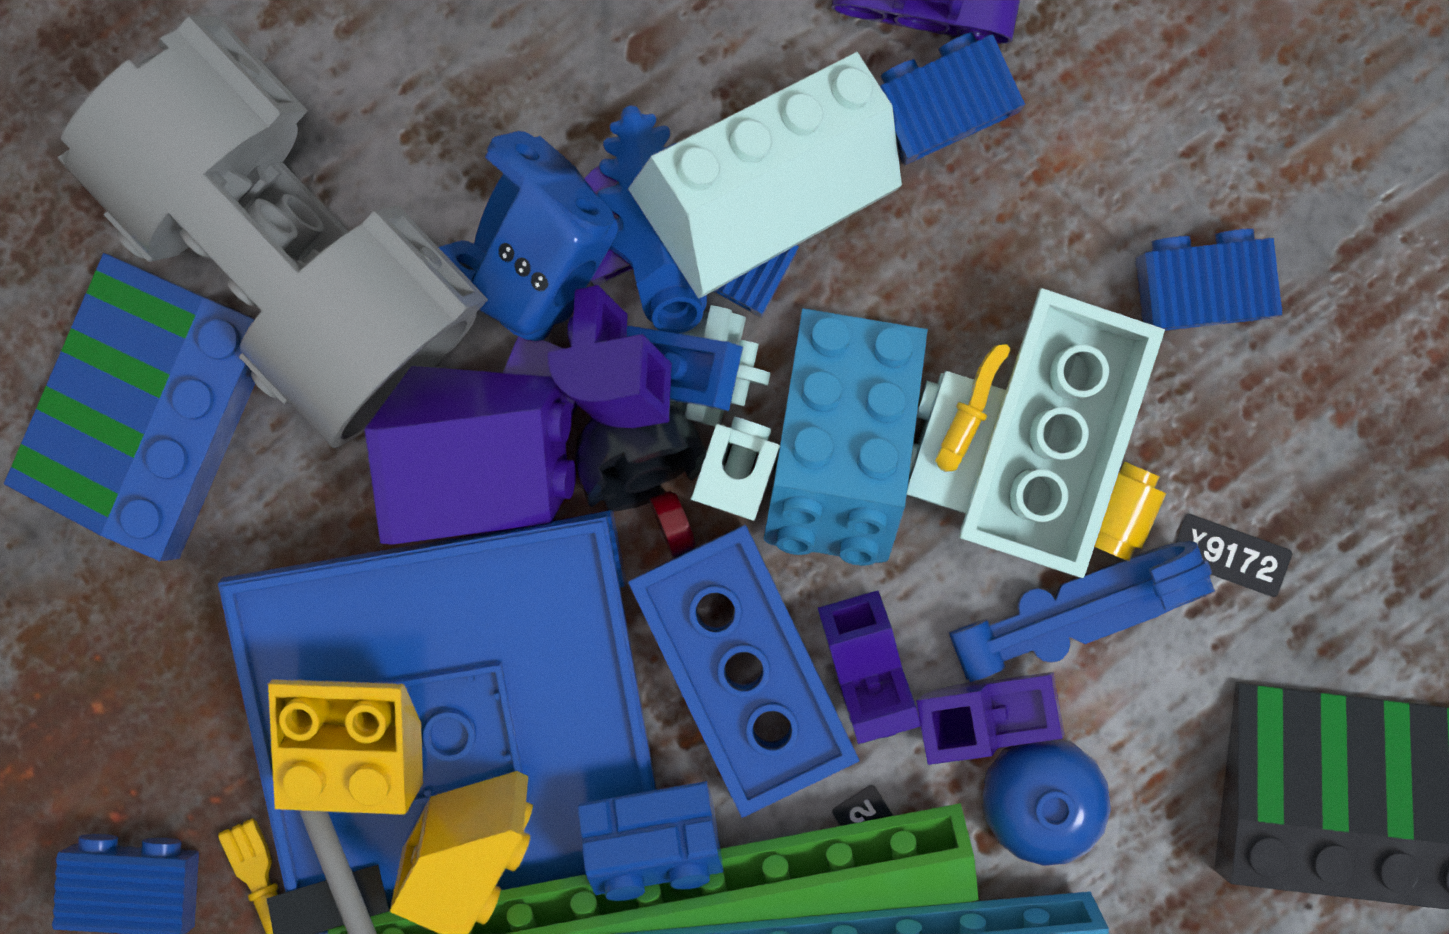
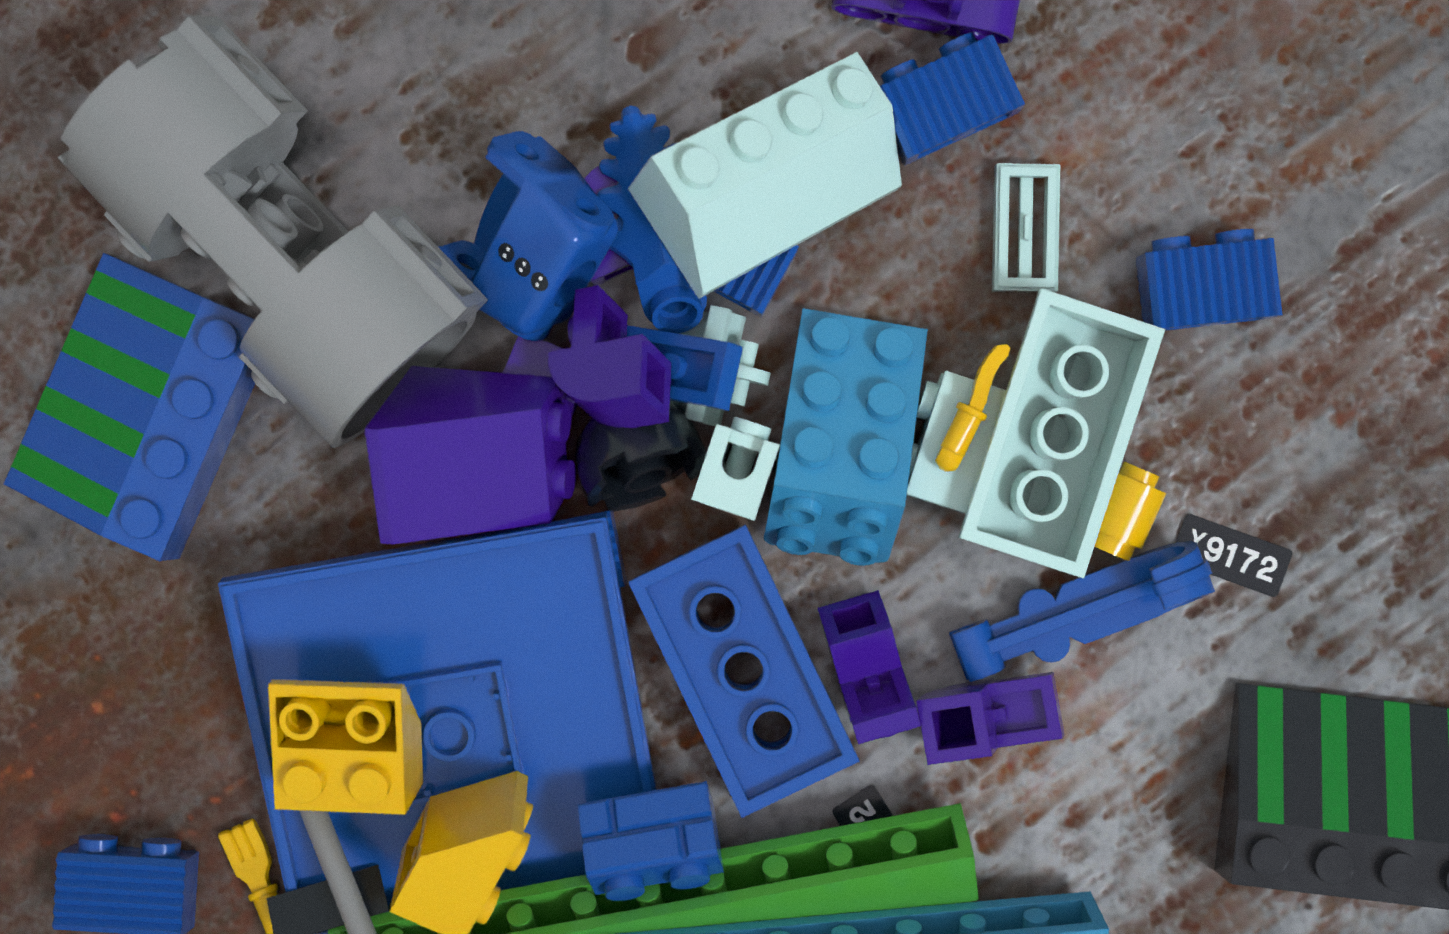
dark red tile [650,490,696,558] -> none
blue cylinder [982,739,1111,866] -> none
none -> light aqua tile [992,163,1060,293]

